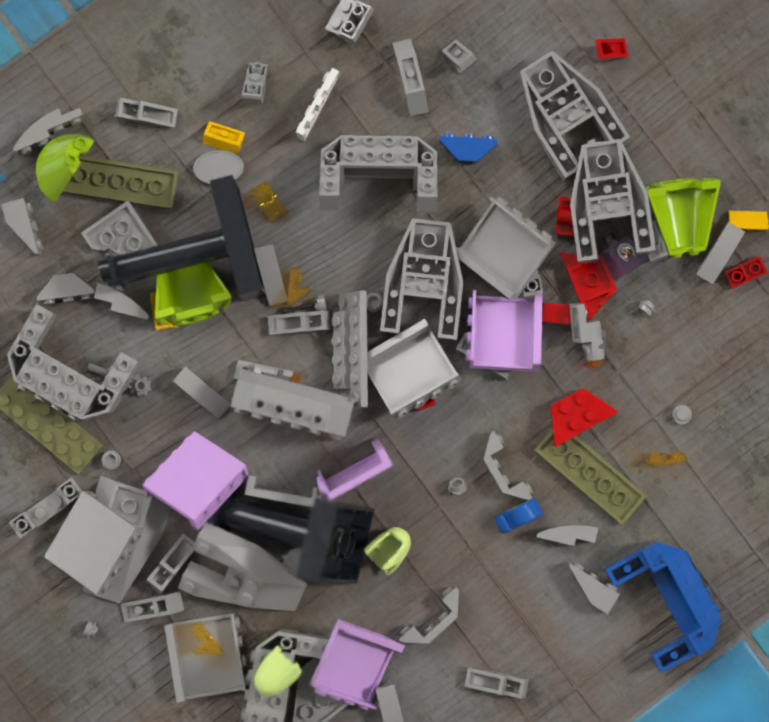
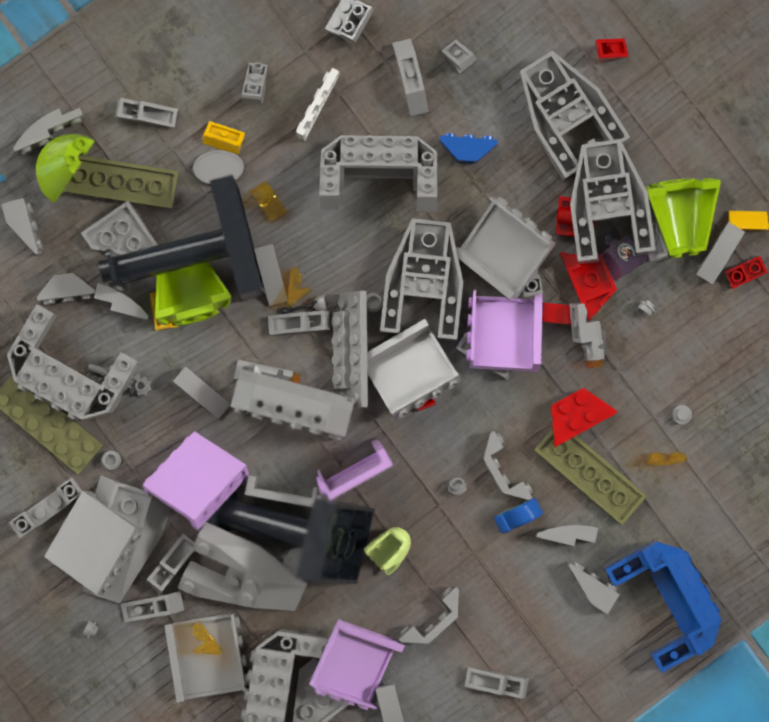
yellowish green hair [254,646,302,696] -> none

